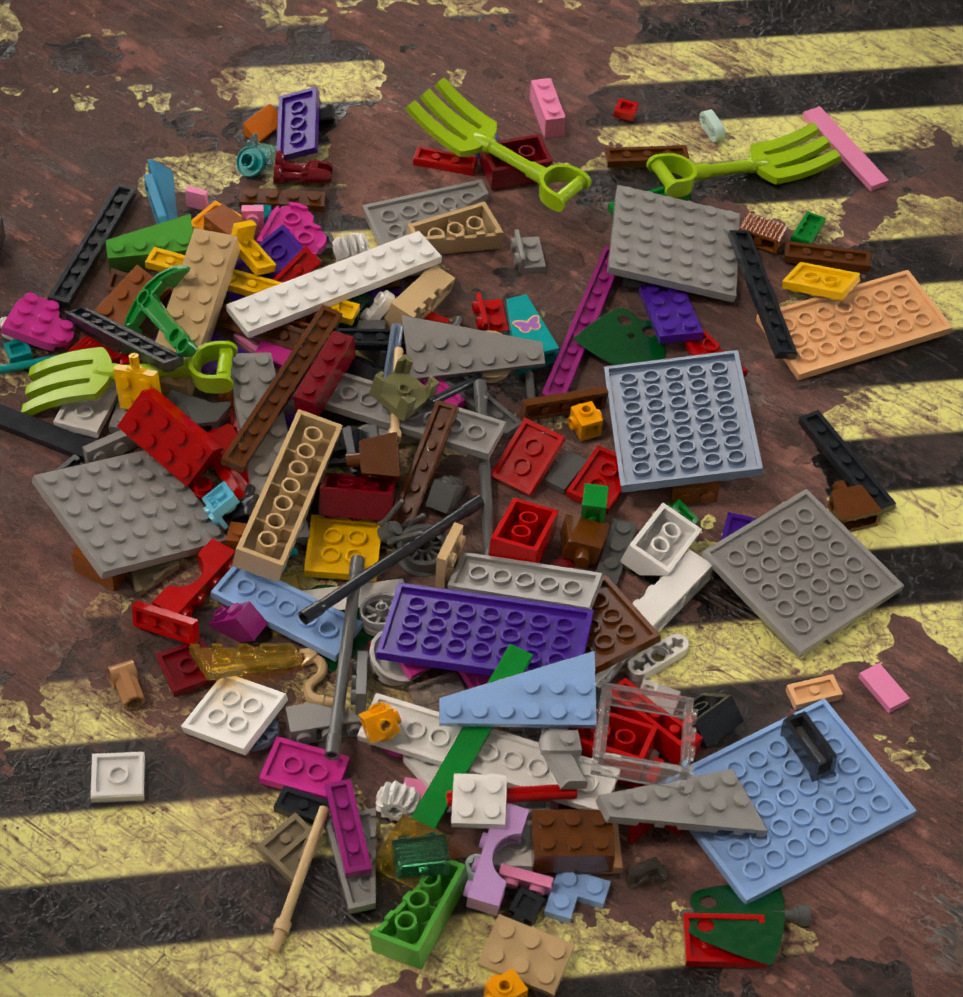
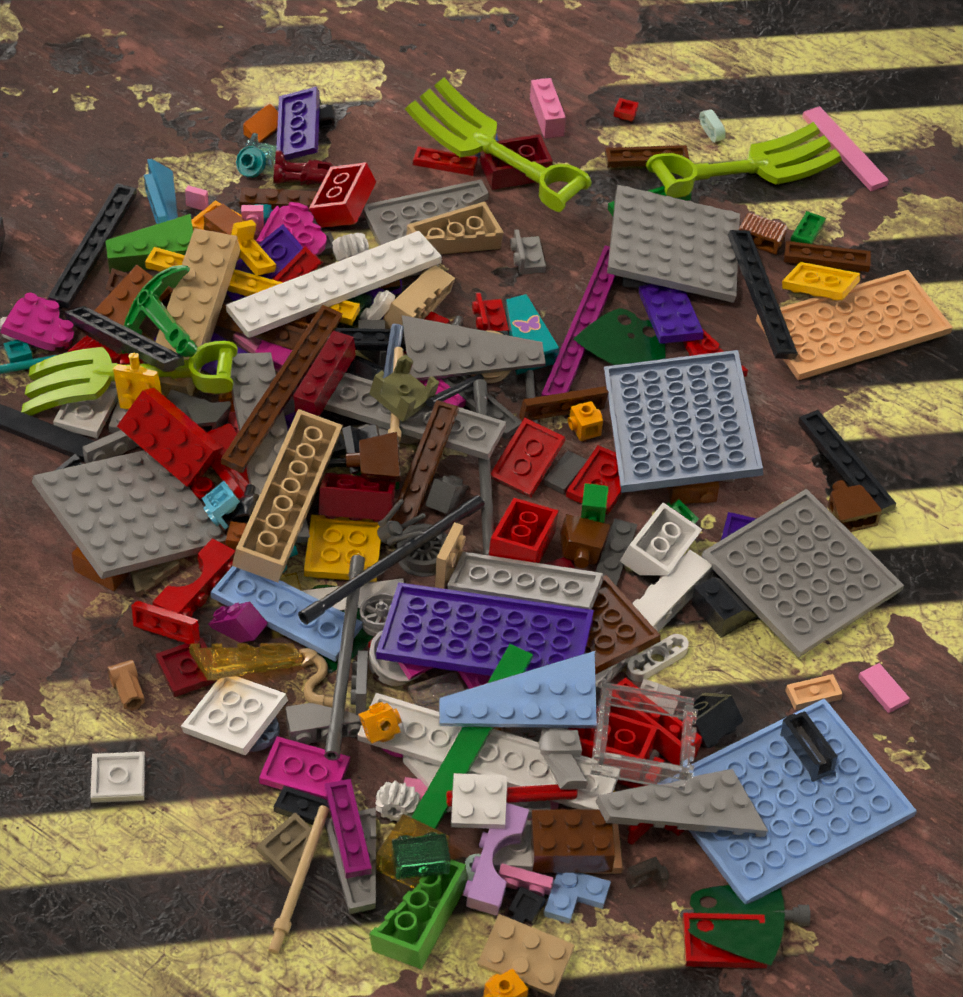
none -> red brick [309,162,376,228]
none -> black slope [691,577,759,638]

